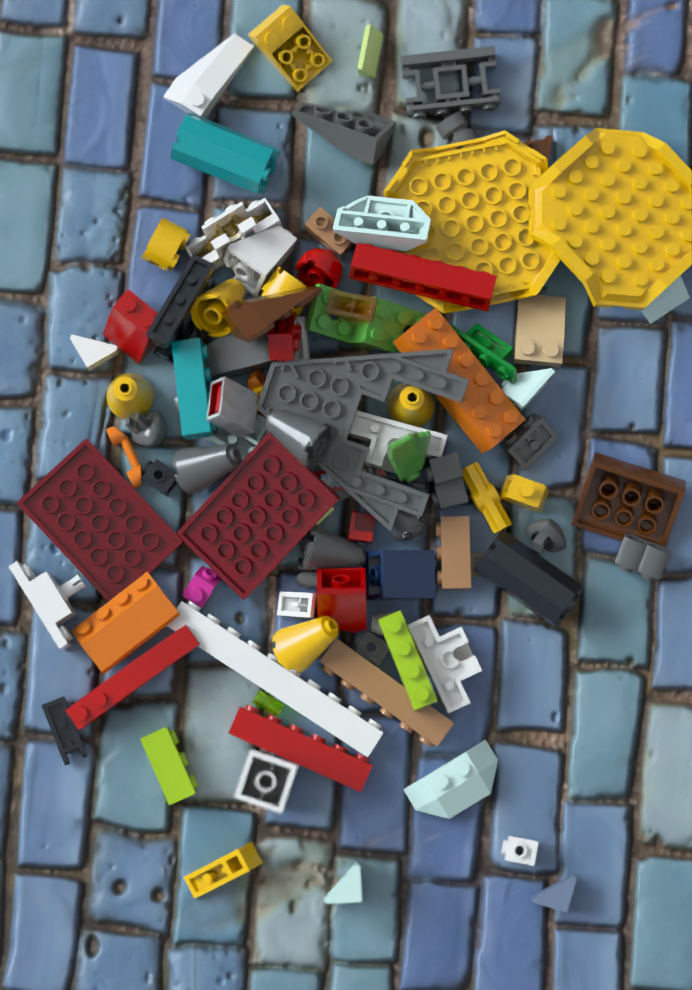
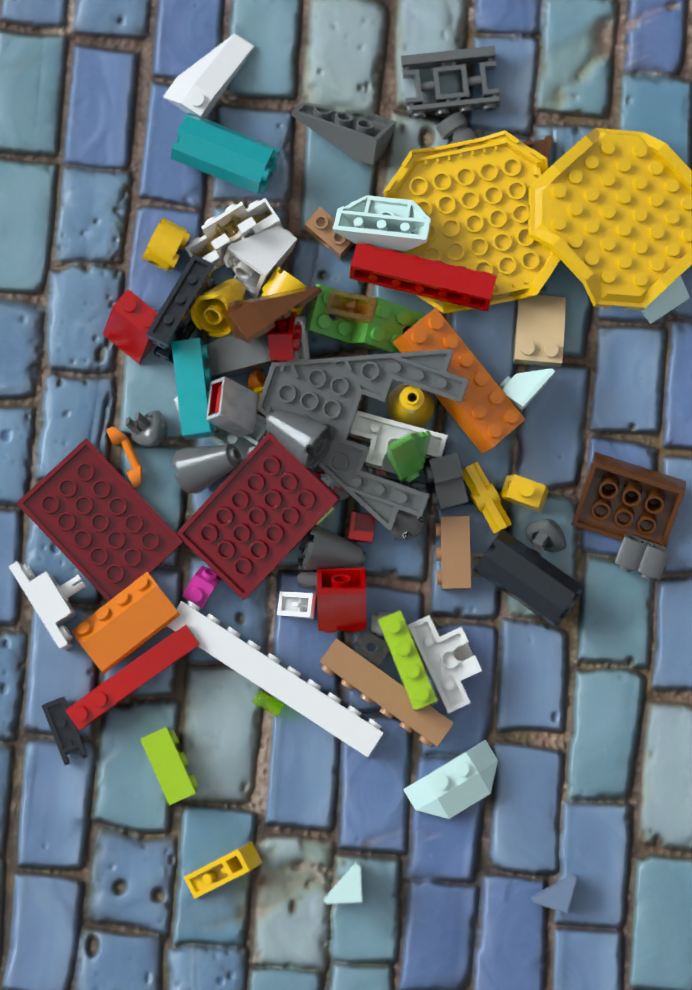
white slope [70,334,120,371] -> none
yellow cone [106,373,154,420] -> none
black brick [142,459,177,497] -> none
red brick [228,705,373,792] -> none
white brick [234,749,299,813] -> none
yellow slope [248,5,332,92] -> none
yellow cone [272,616,338,673] -> none
red cylinder [294,248,343,289] -> none
yellowish green slope [357,24,383,78] -> none
dark blue slope [362,549,437,601] -> none
green bracket [448,322,517,383] -> none
dark grey bracket [500,413,559,470] -> none
white brick [501,835,538,866] -> none

